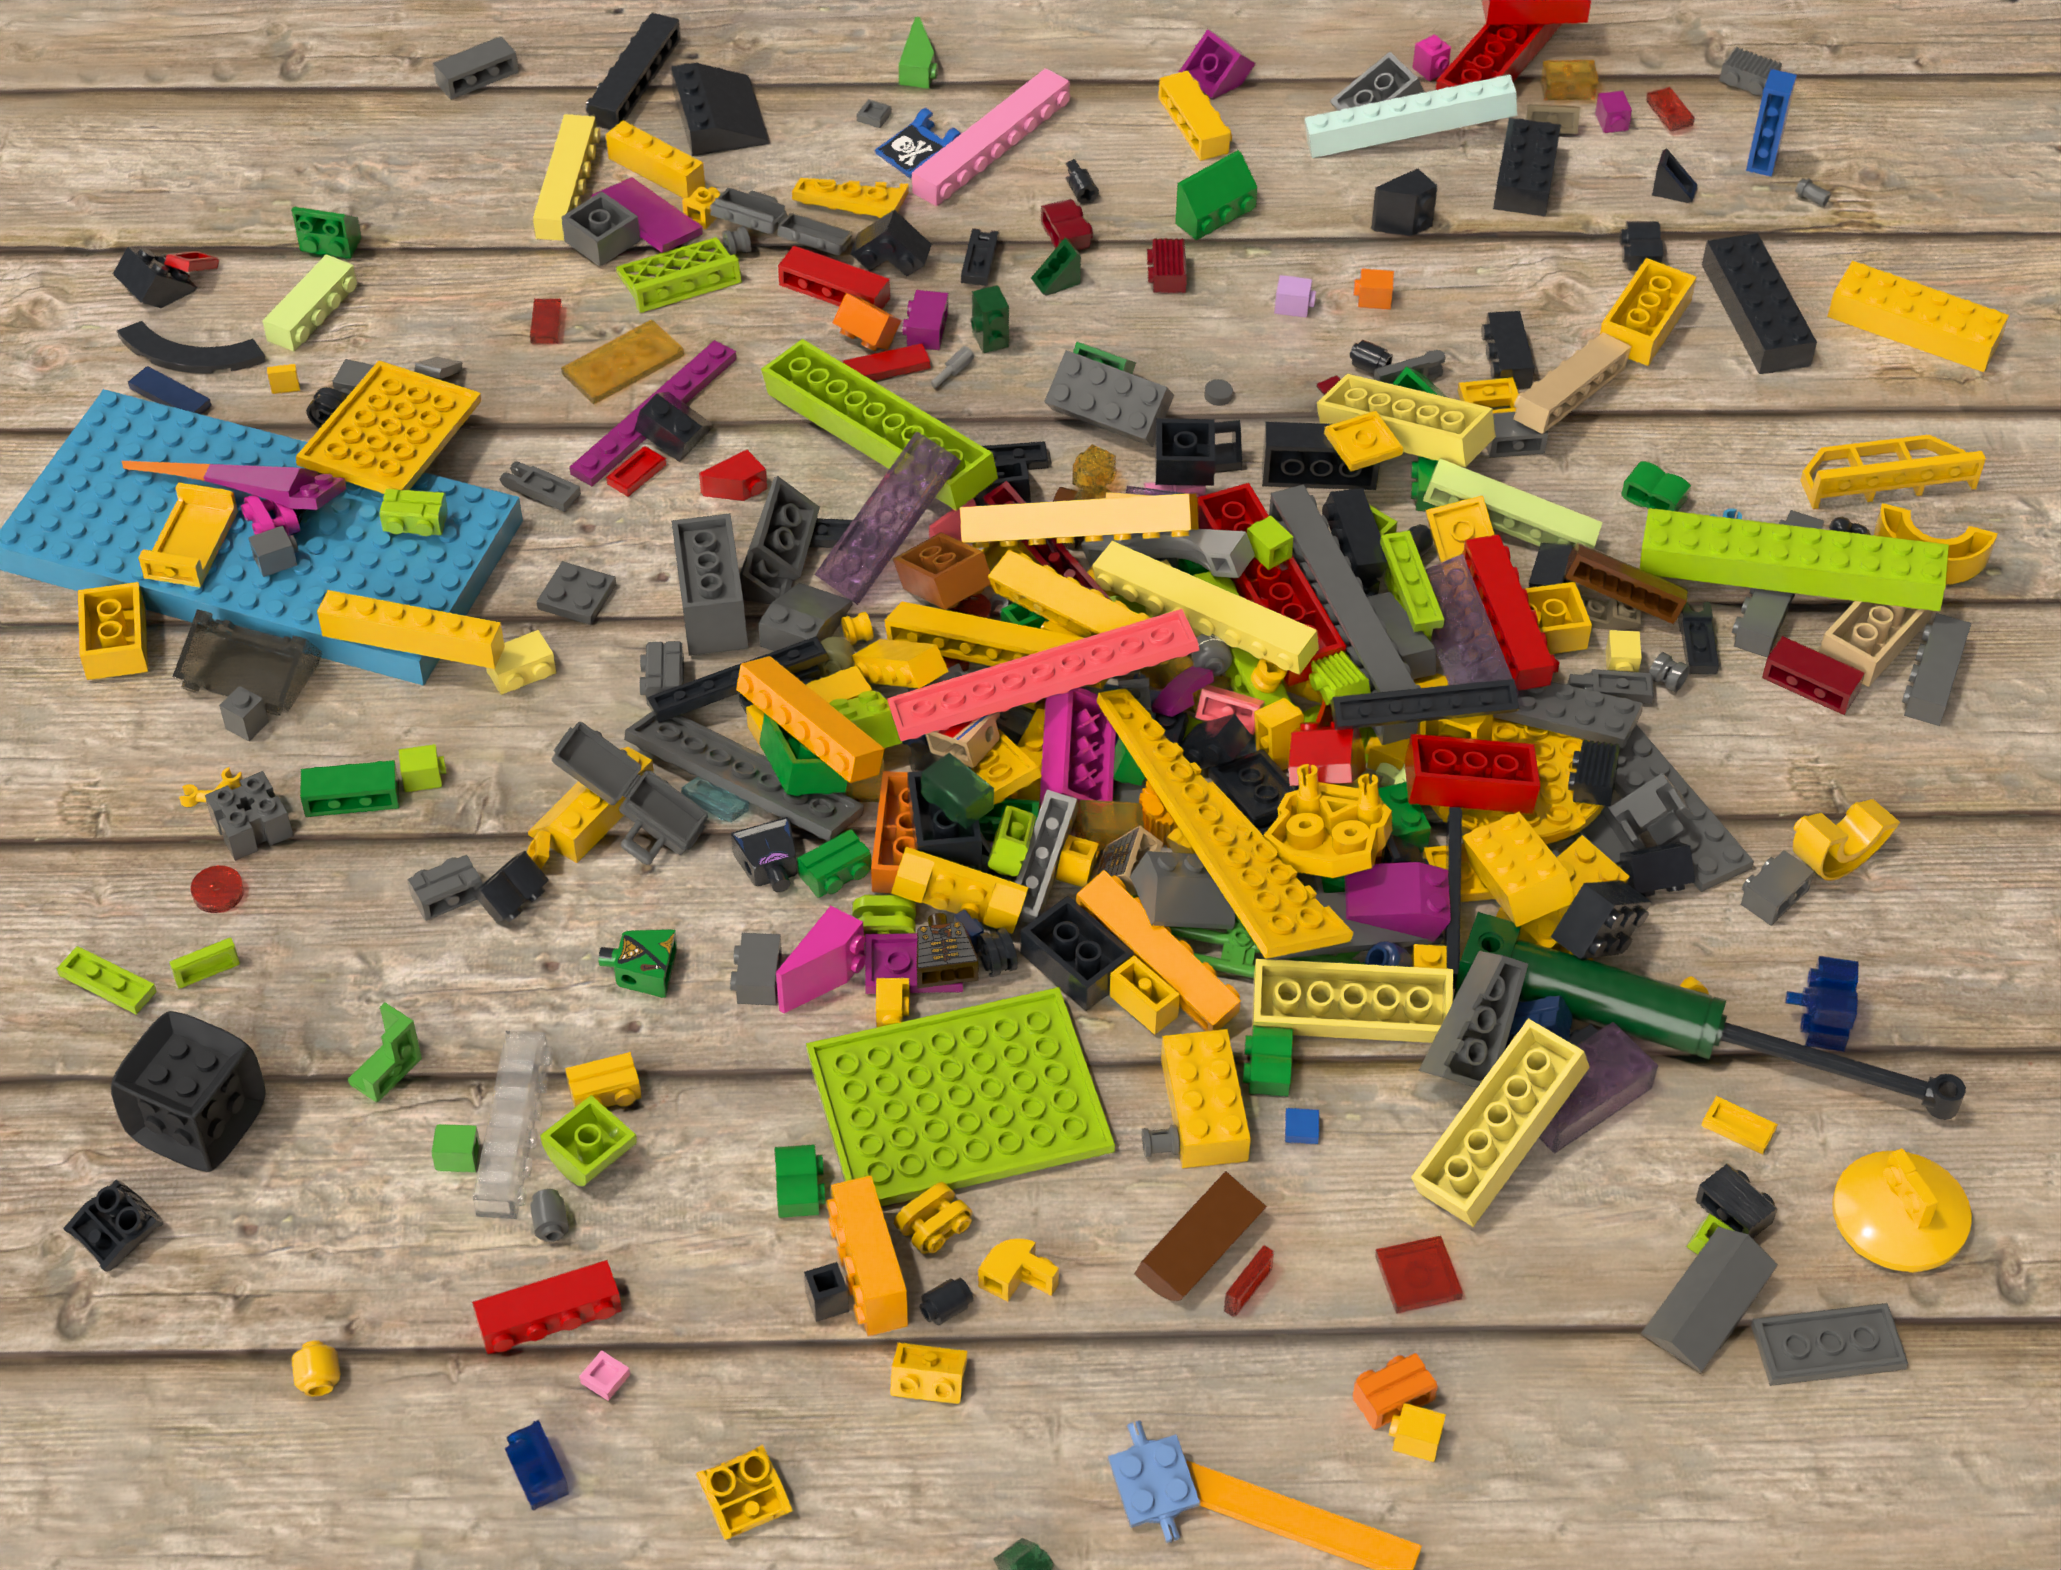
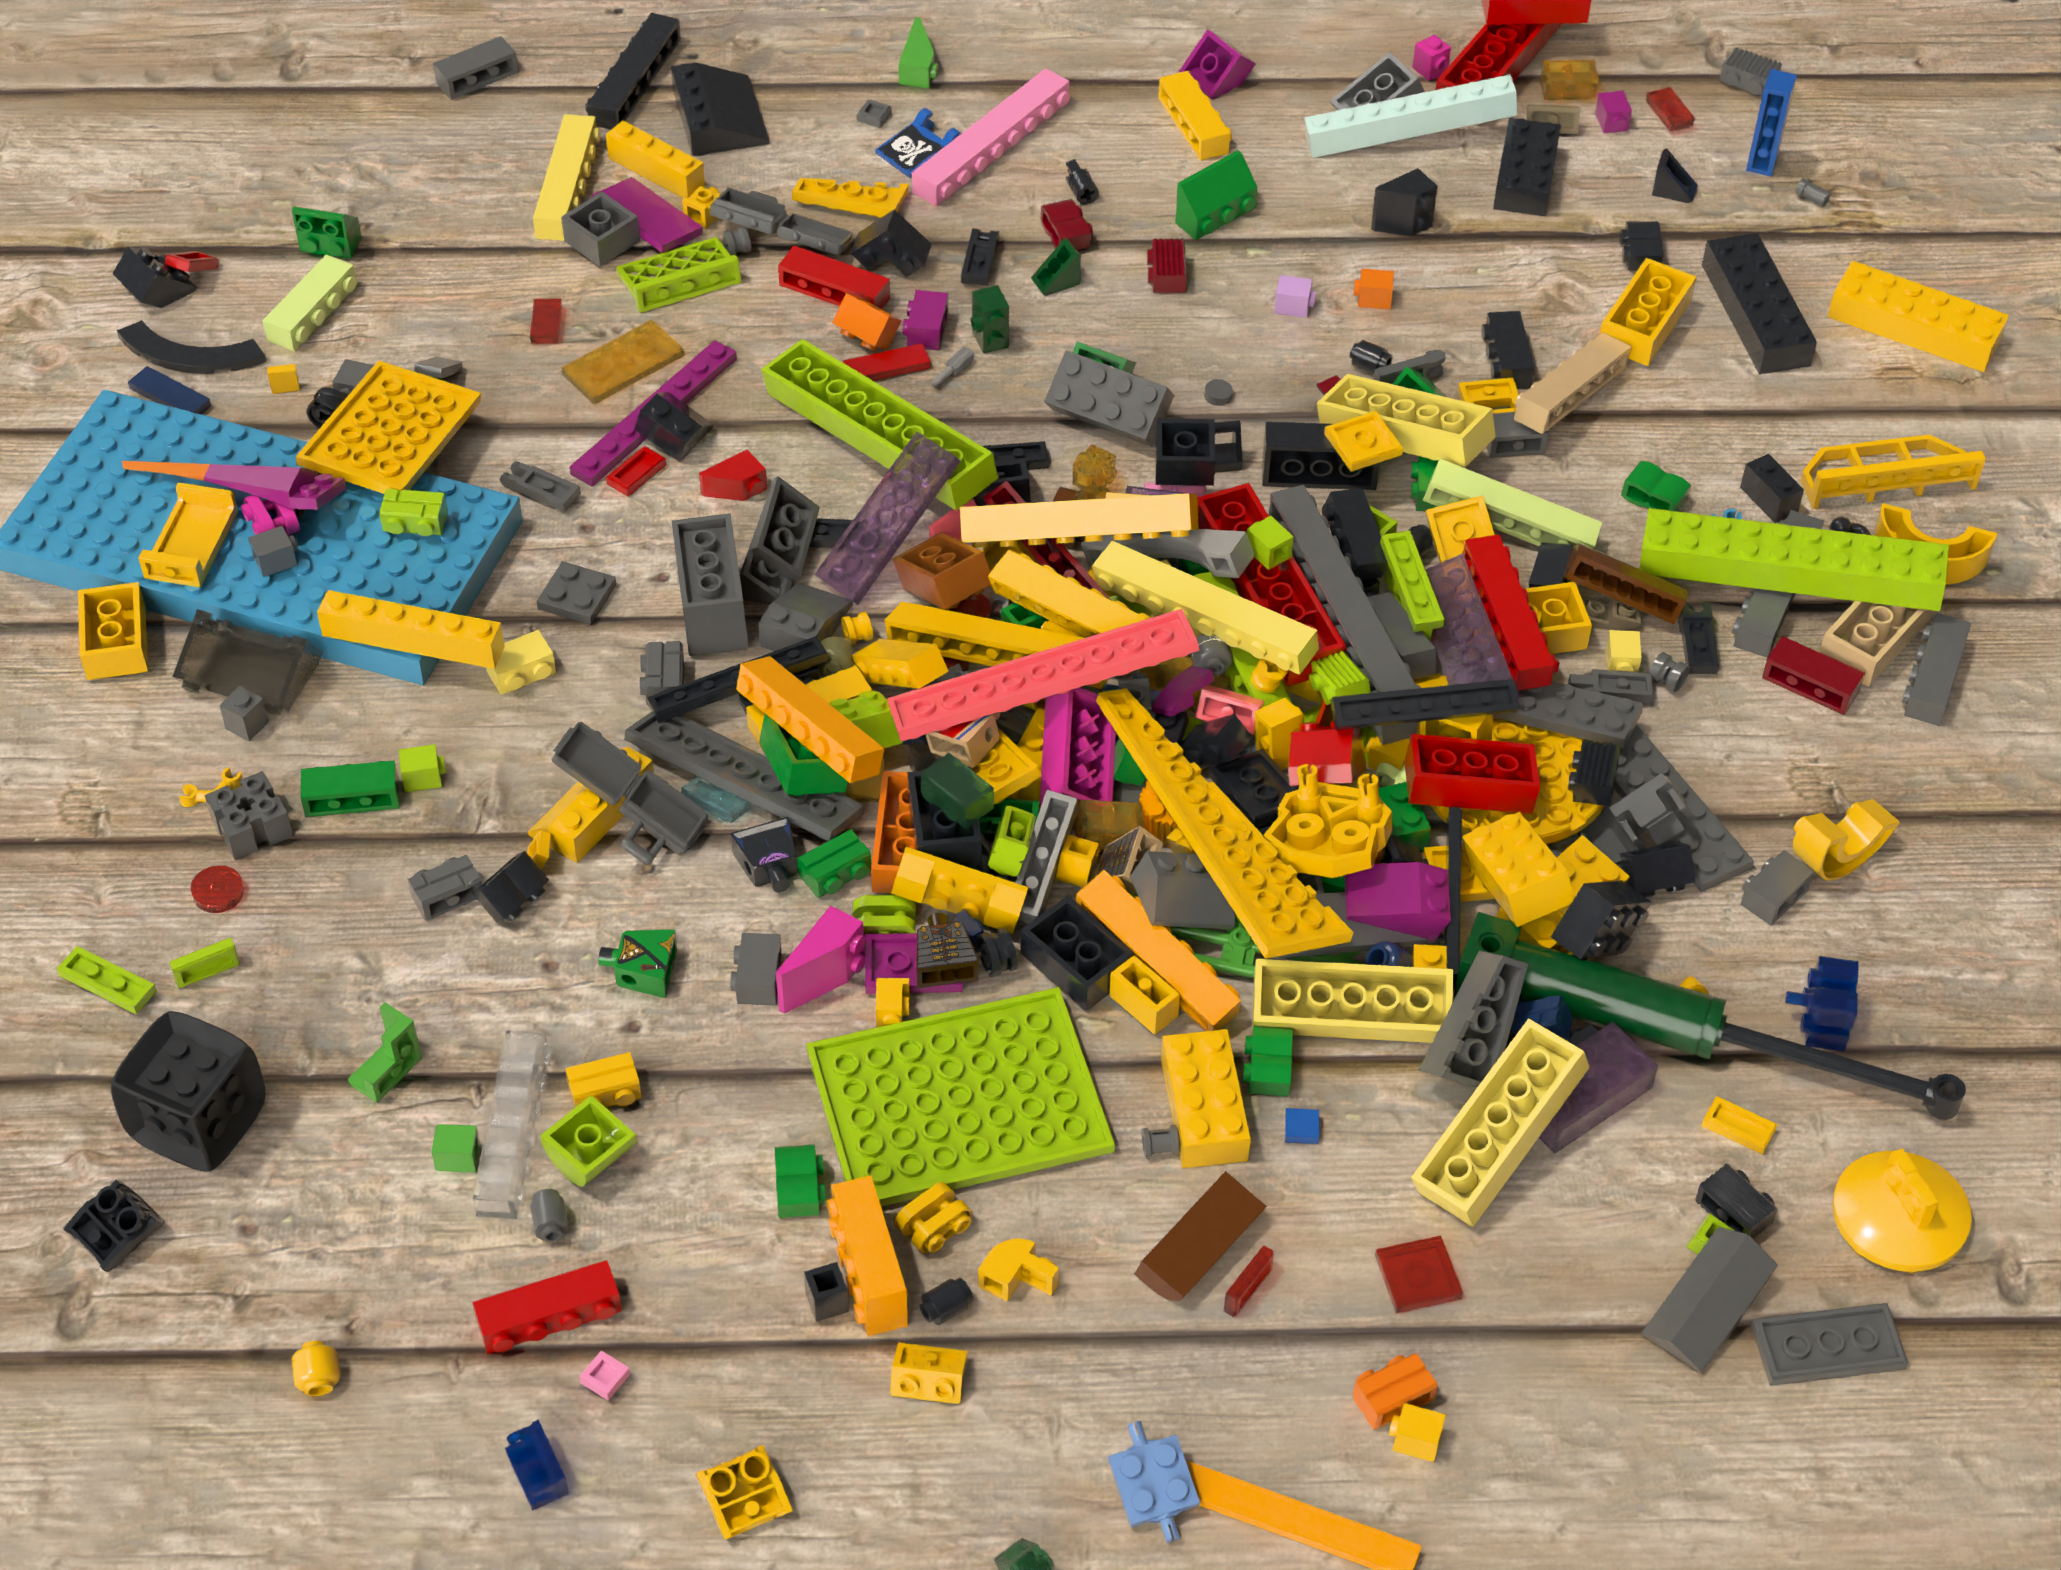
none -> black brick [1740,454,1804,523]

